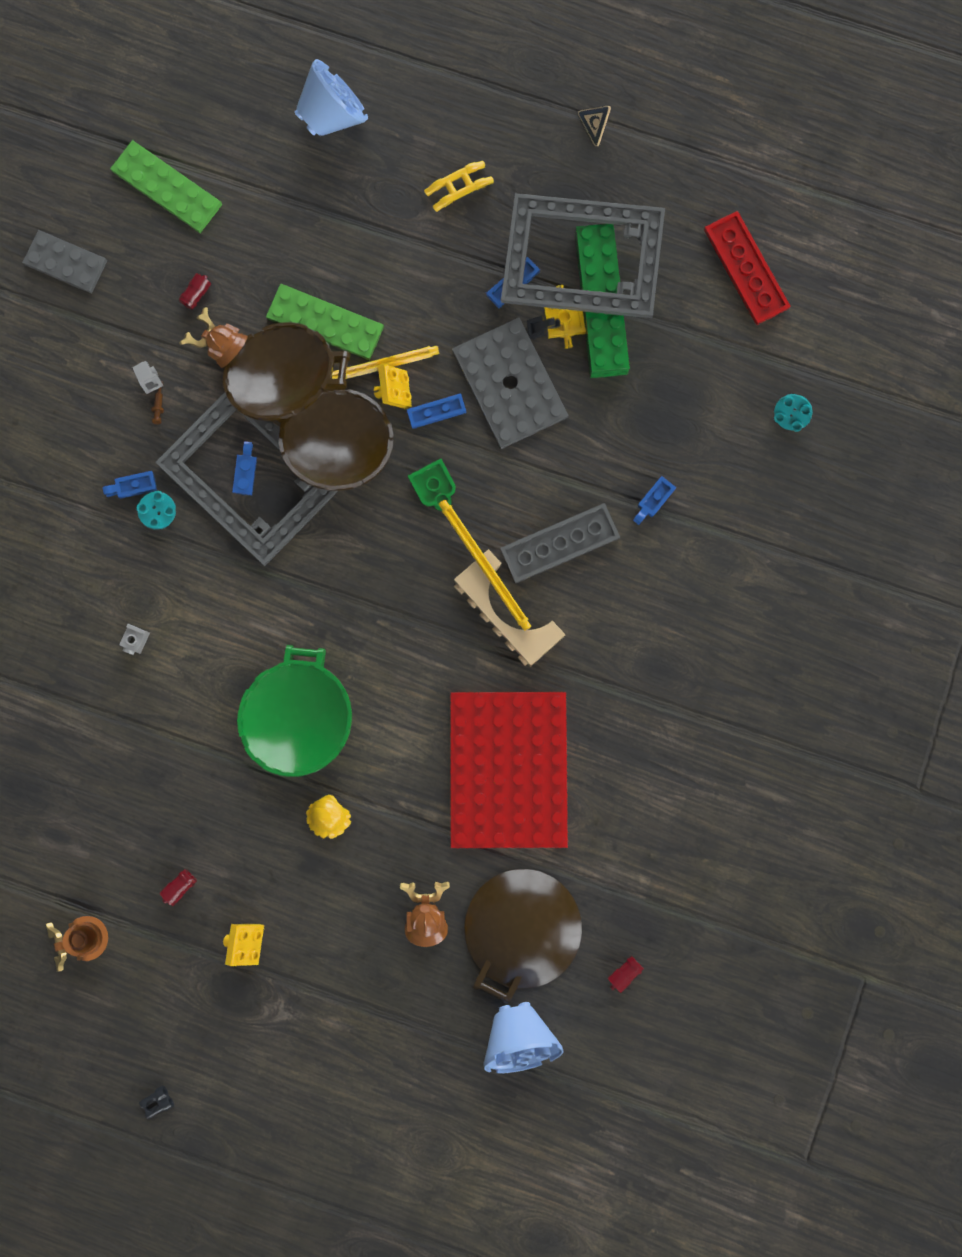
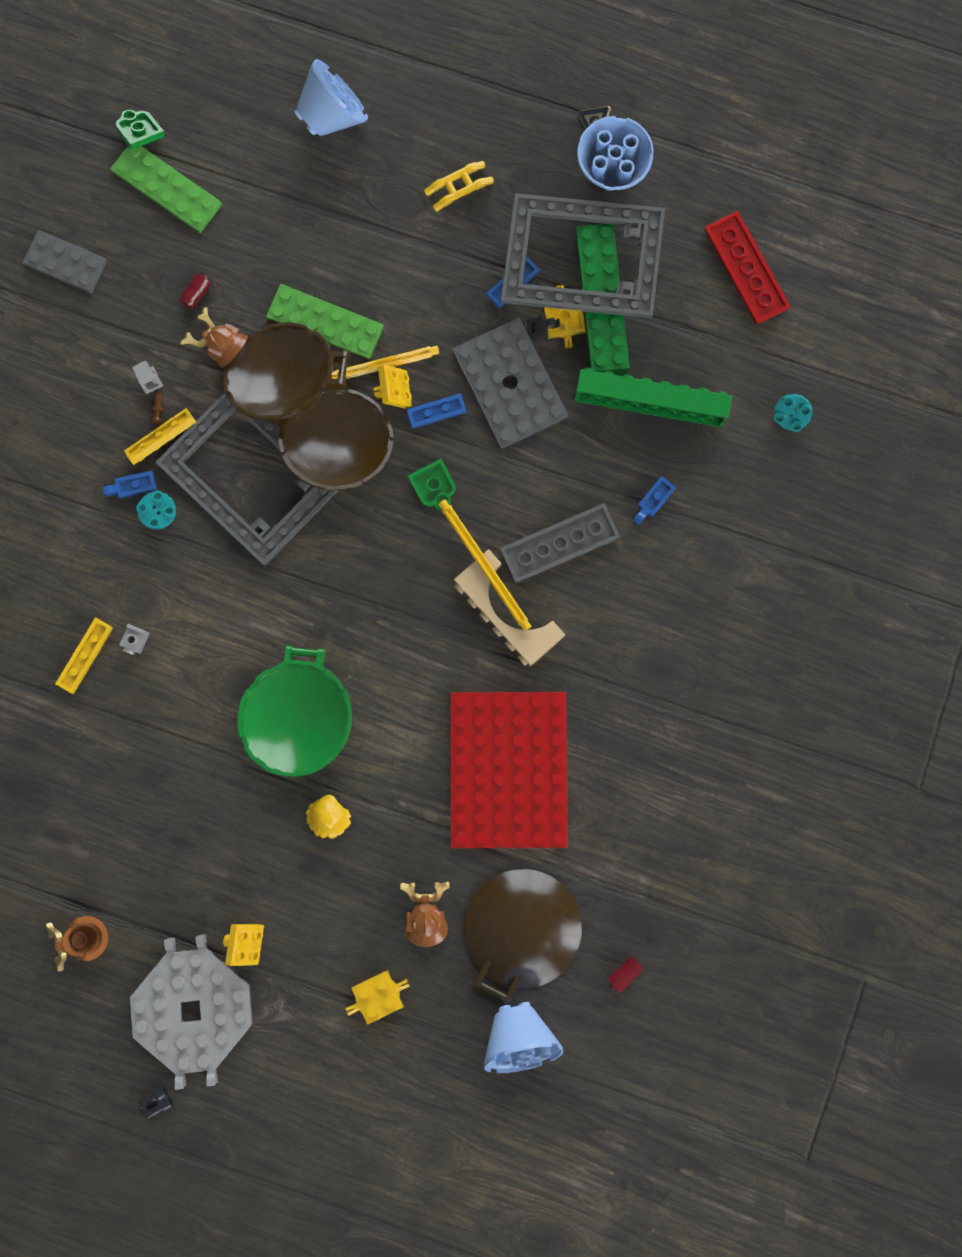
dark red piece [160,869,197,906] -> none
blue plate [232,441,257,496] -> none
none -> yellow plate [55,617,113,694]
none -> green plate [116,110,165,150]
none -> yellow plate [124,408,196,465]
none -> light grey plate [130,934,253,1090]
none -> yellow plate [346,970,410,1025]
none -> green brick [575,368,732,428]
none -> light blue cone [577,116,653,191]

